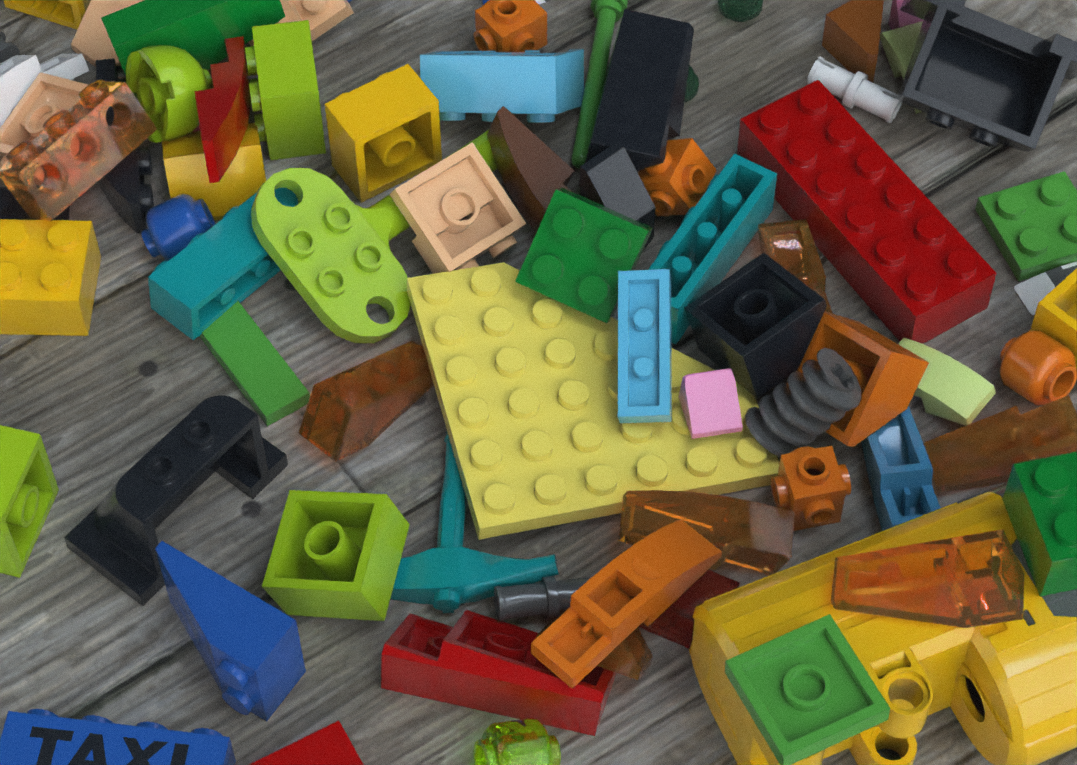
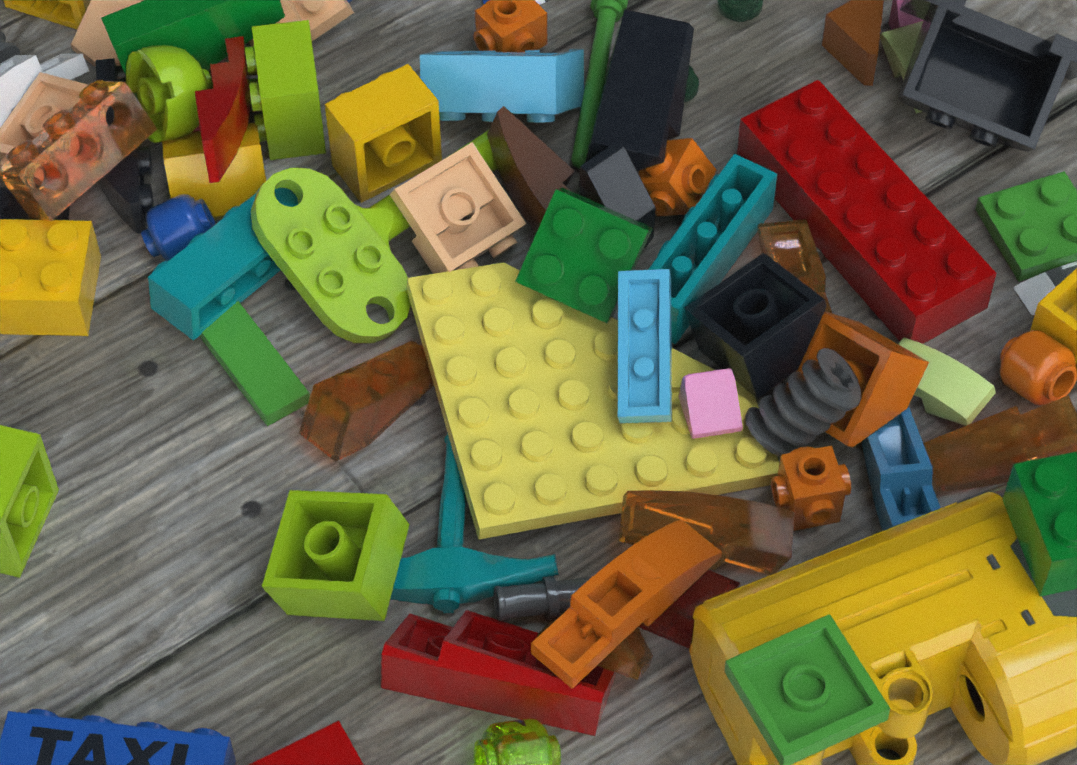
black windscreen [64,395,288,606] -> none
blue slope [155,541,306,721] -> none
white pin [807,56,903,123] -> none
clear orange slope [831,529,1024,628] -> none

